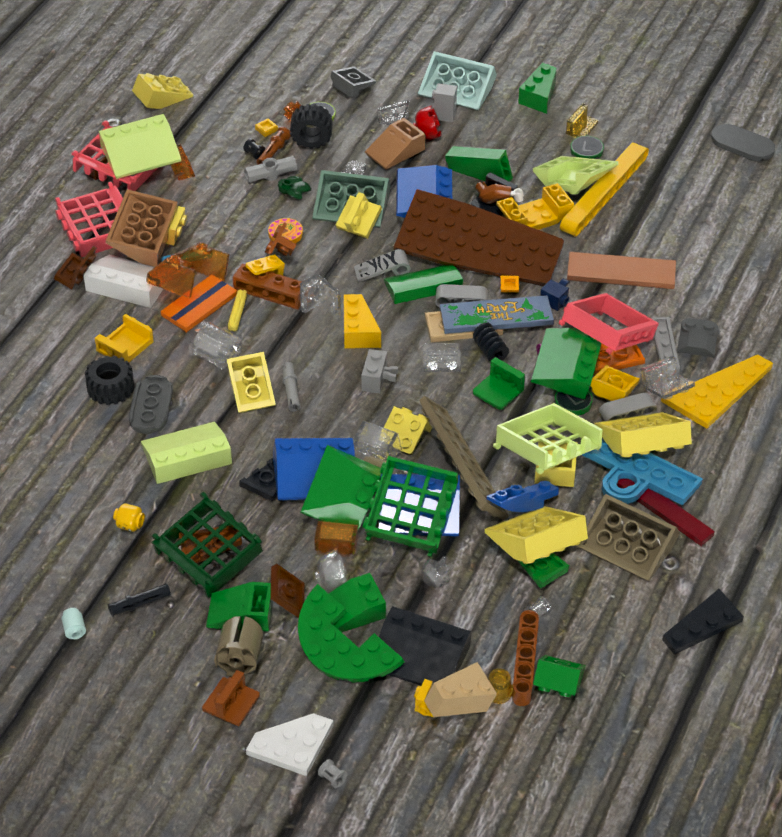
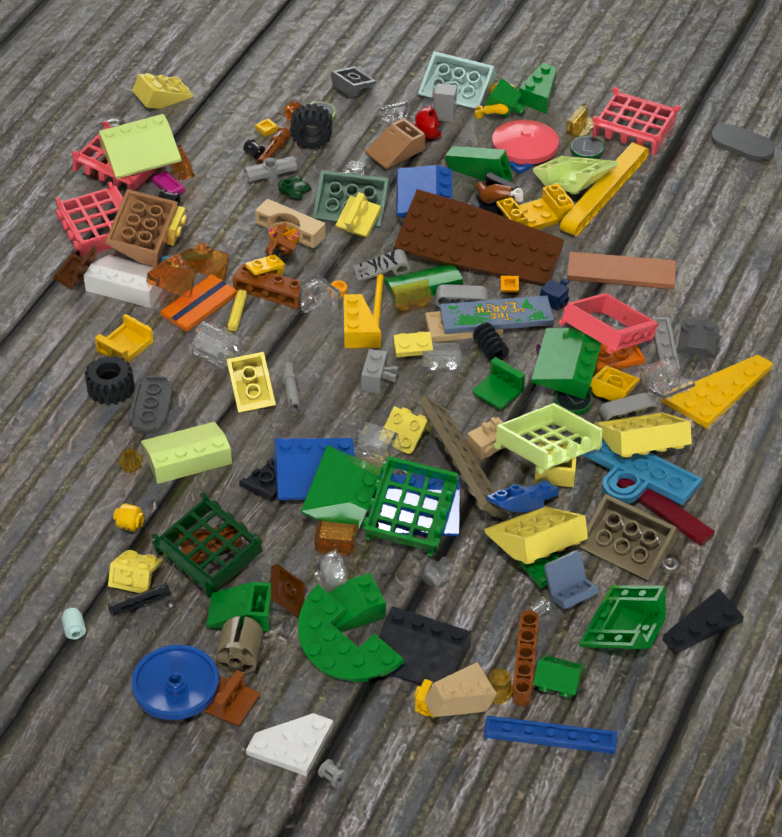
none -> light yellow bracket [108,550,162,593]
none -> clear yellow gear [118,449,143,473]
none -> blue dish [132,645,219,720]
none -> dark pink tile [151,171,185,195]
none -> black bush [158,189,181,207]
none -> tan arch [255,199,326,248]
none -> light orange tile [330,281,348,297]
none -> yellow bar [373,274,384,326]
none -> clear yellow bracket [392,279,432,311]
none -> light yellow bracket [393,332,433,357]
none -> tan brick [467,417,506,460]
none -> green torso [474,78,525,119]
none -> blue tile [484,716,617,754]
none -> coral dish [492,120,559,164]
none -> blue tile [509,161,532,175]
none -> sand blue bracket [544,550,599,609]
none -> green slope [579,585,666,649]
none -> coral window [592,87,681,155]

